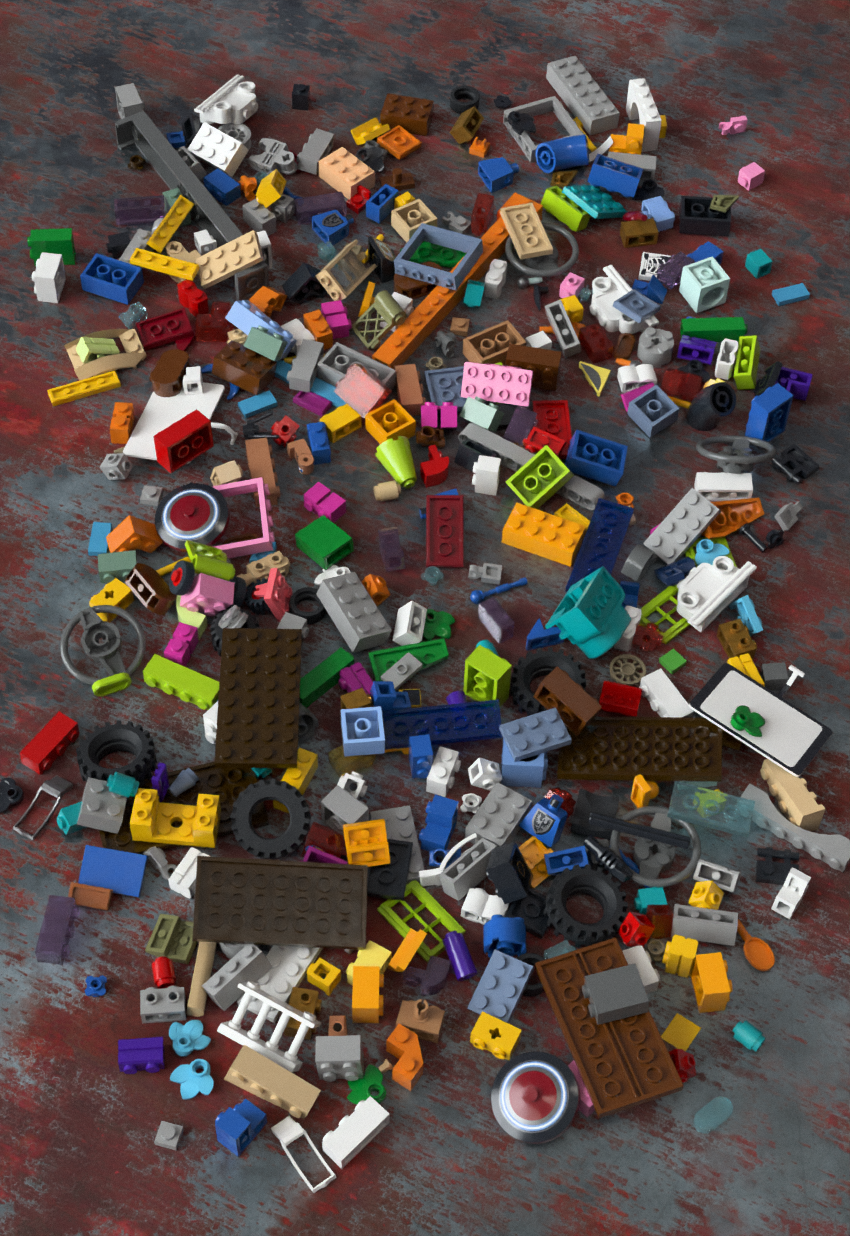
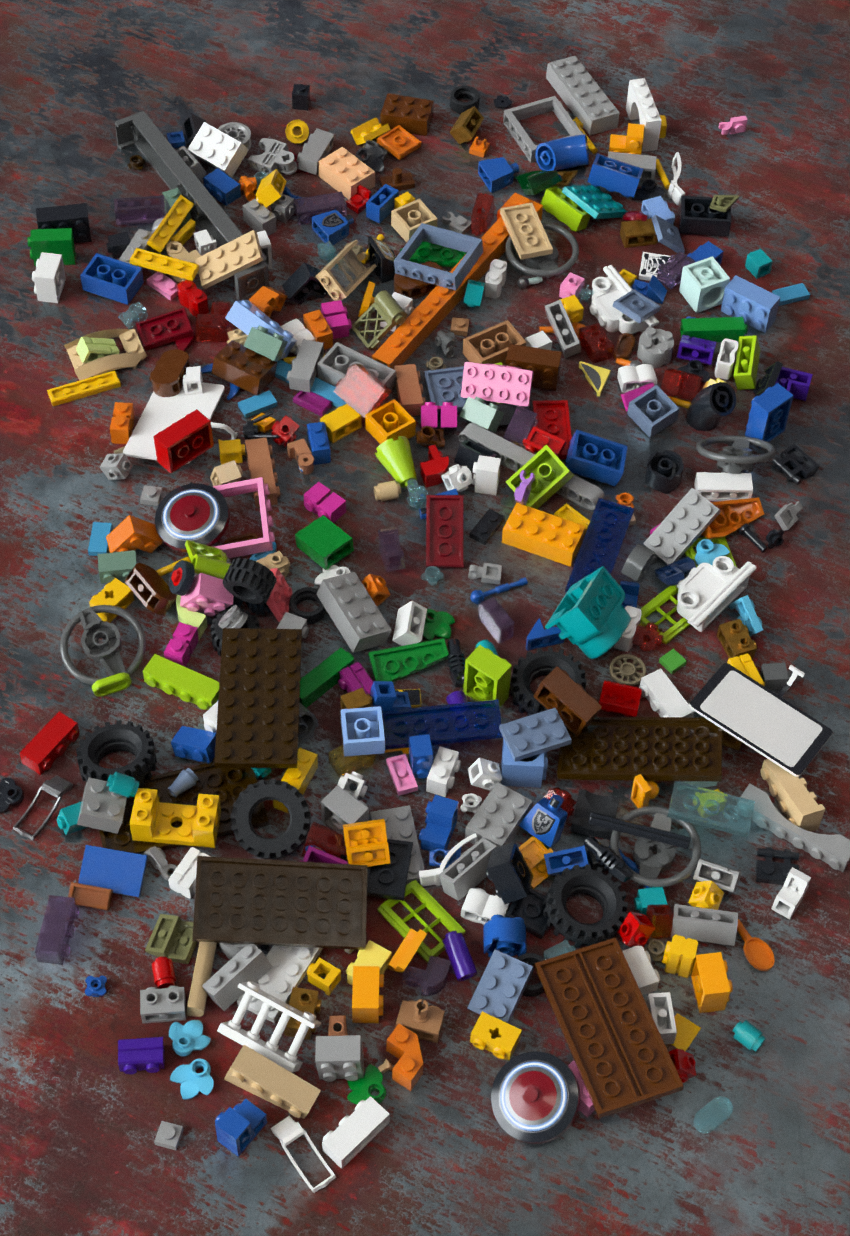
light grey brick [115,83,145,119] -> none
dark purple tile [151,762,169,802] -> none
white brick [194,74,258,124] -> none
light grey plate [381,652,422,691] -> none
black plate [508,111,536,135] -> none
black bar [533,284,548,311] -> none
dark grey brick [582,964,649,1025] -> none
white sticker [589,136,613,162] -> none
green plate [730,705,765,737] -> none
bright pink brick [738,162,765,191] -> none
none -> black brick [36,203,92,243]
none -> bright pink plate [146,271,178,301]
none -> yellow tile [171,219,196,246]
none -> blue brick [171,726,216,763]
none -> yellow window [218,439,246,465]
none -> black tyre [223,558,276,604]
none -> light orange plate [251,413,276,433]
none -> yellow plate [285,120,309,144]
none -> bright pink plate [386,754,418,796]
none -> clear light blue plate [407,479,429,509]
none -> white brick [441,464,473,492]
none -> black hinge [447,639,465,688]
none -> black plate [469,508,505,545]
none -> dark green piece [513,171,562,195]
none -> medium lavender plate [514,470,535,505]
none -> yellow tile [619,269,637,286]
none -> black brick [645,450,684,494]
none -> white brick [646,992,677,1044]
none -> sand blue plate [652,215,685,254]
none -> yellow piece [656,159,670,189]
none -> white piece [667,152,685,206]
none -> medium blue brick [721,275,780,333]

